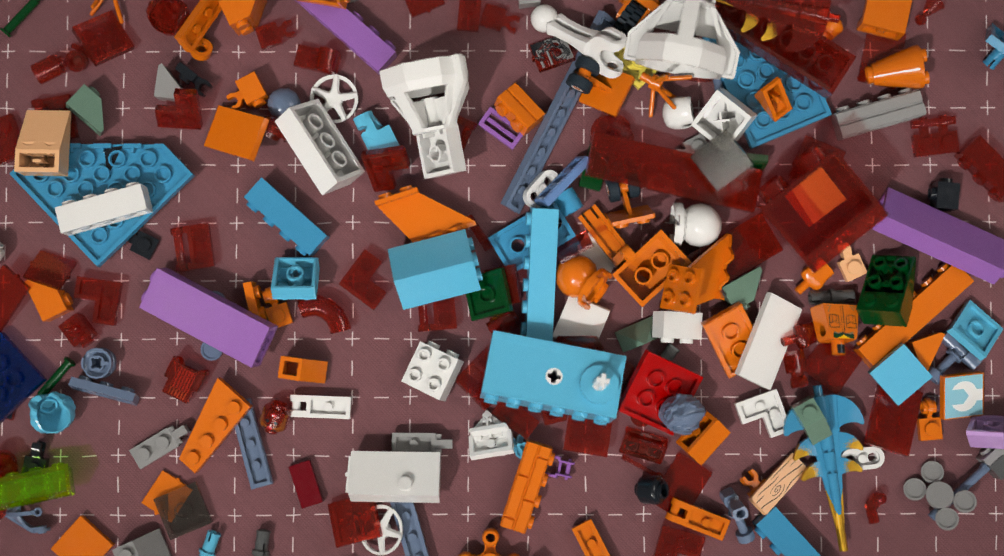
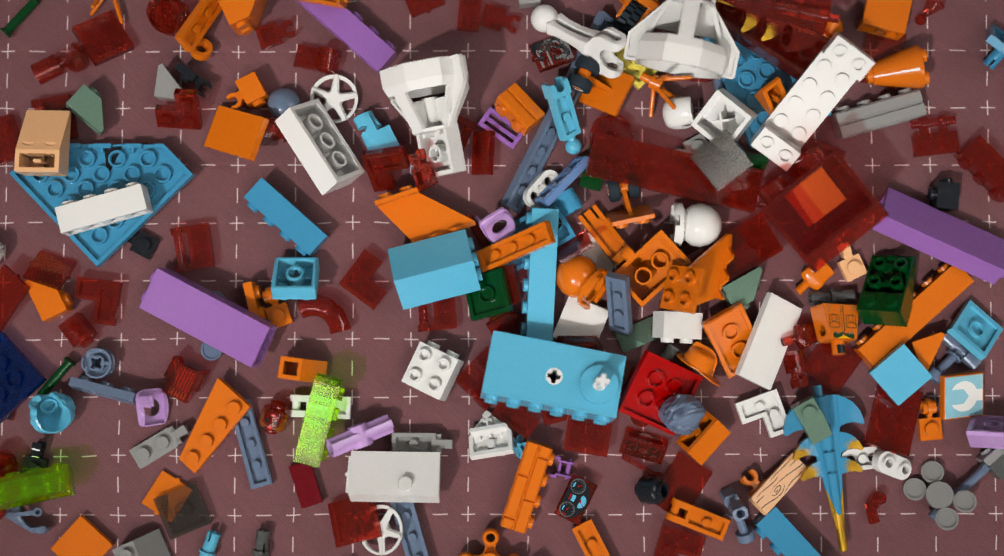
none -> lavender piece [135,388,169,427]
none -> clear neon green brick [293,373,345,468]
none -> lavender piece [326,415,394,457]
none -> clear red plate [408,148,438,191]
none -> clear red tile [471,130,495,176]
none -> lavender piece [475,207,515,243]
none -> orange plate [476,221,556,273]
none -> medium azure plate [541,76,582,155]
none -> slope [554,473,597,525]
none -> sand blue plate [605,271,633,335]
none -> orange piece [677,341,721,387]
none -> white plate [751,31,875,171]
none -> white plate [872,450,912,480]

